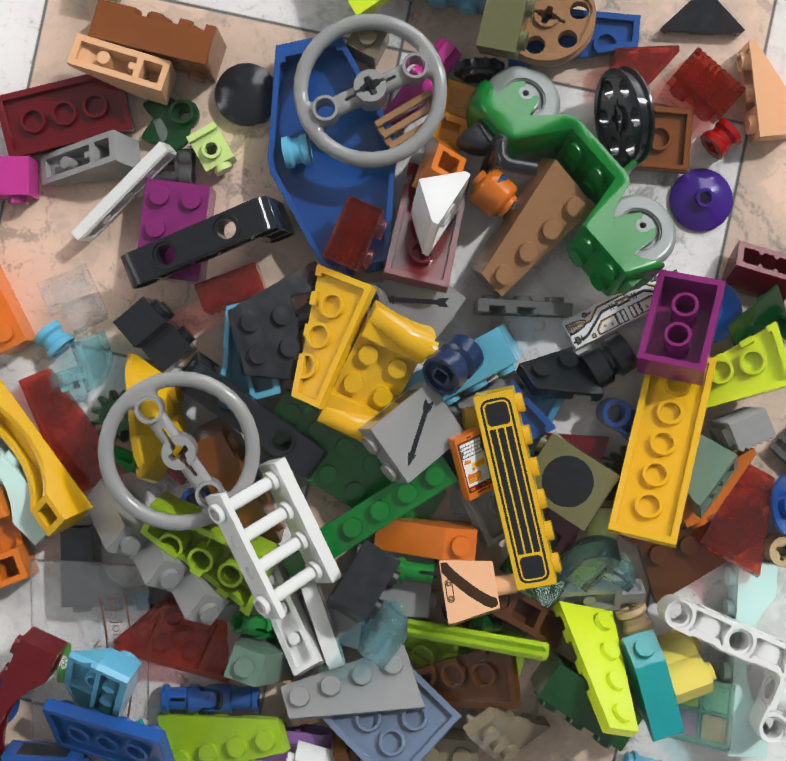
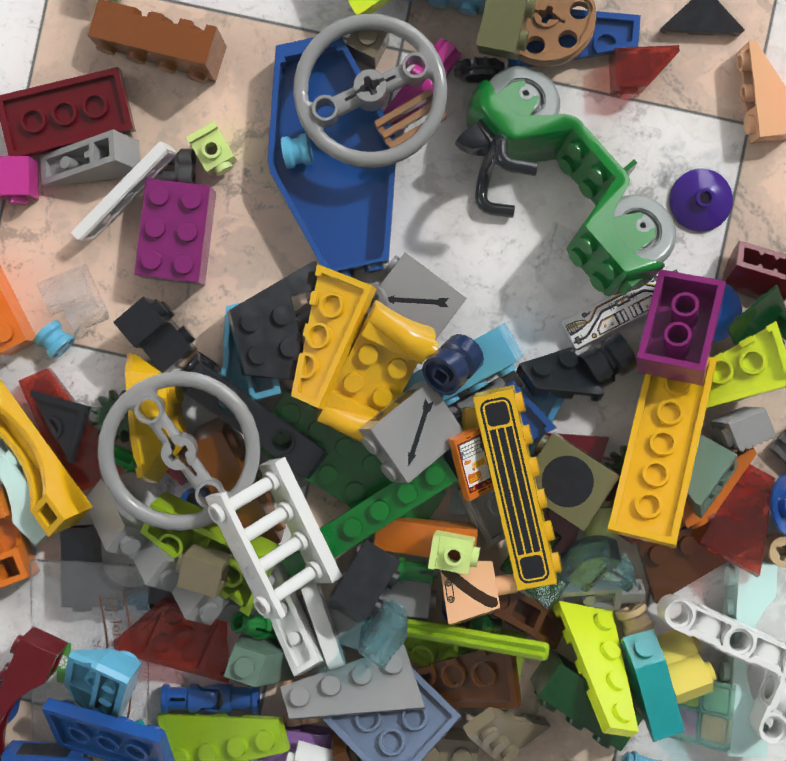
clear light blue brick [48,331,113,394] -> none
light nougat slope [67,33,177,105] -> none
black beam [121,196,295,289] -> none
dark green plate [142,97,200,152] -> none
clear red brick [194,262,267,316] -> none
black dish [215,63,273,126] -> none
clear red brick [322,195,388,274] -> none
dark red plate [382,162,471,293] -> none
white slope [410,171,471,256] -> none
orange slope [412,135,467,189] -> none
light orange slope [434,78,477,151] -> none
medium nougat wedge [470,158,595,297] -> none
orange head [470,169,518,218] -> none
dark grey wing [473,295,573,318] -> none
black wedge [594,66,655,168] -> none
blue piece [596,398,637,441] -> none
dark orange plate [634,105,694,174] -> none
clear red brick [666,47,746,124] -> none
red wheel [700,118,742,160] -> none
none -> black tile [30,390,92,464]
none -> dark tan brick [175,544,232,598]
none -> yellowish green brick [428,530,480,575]

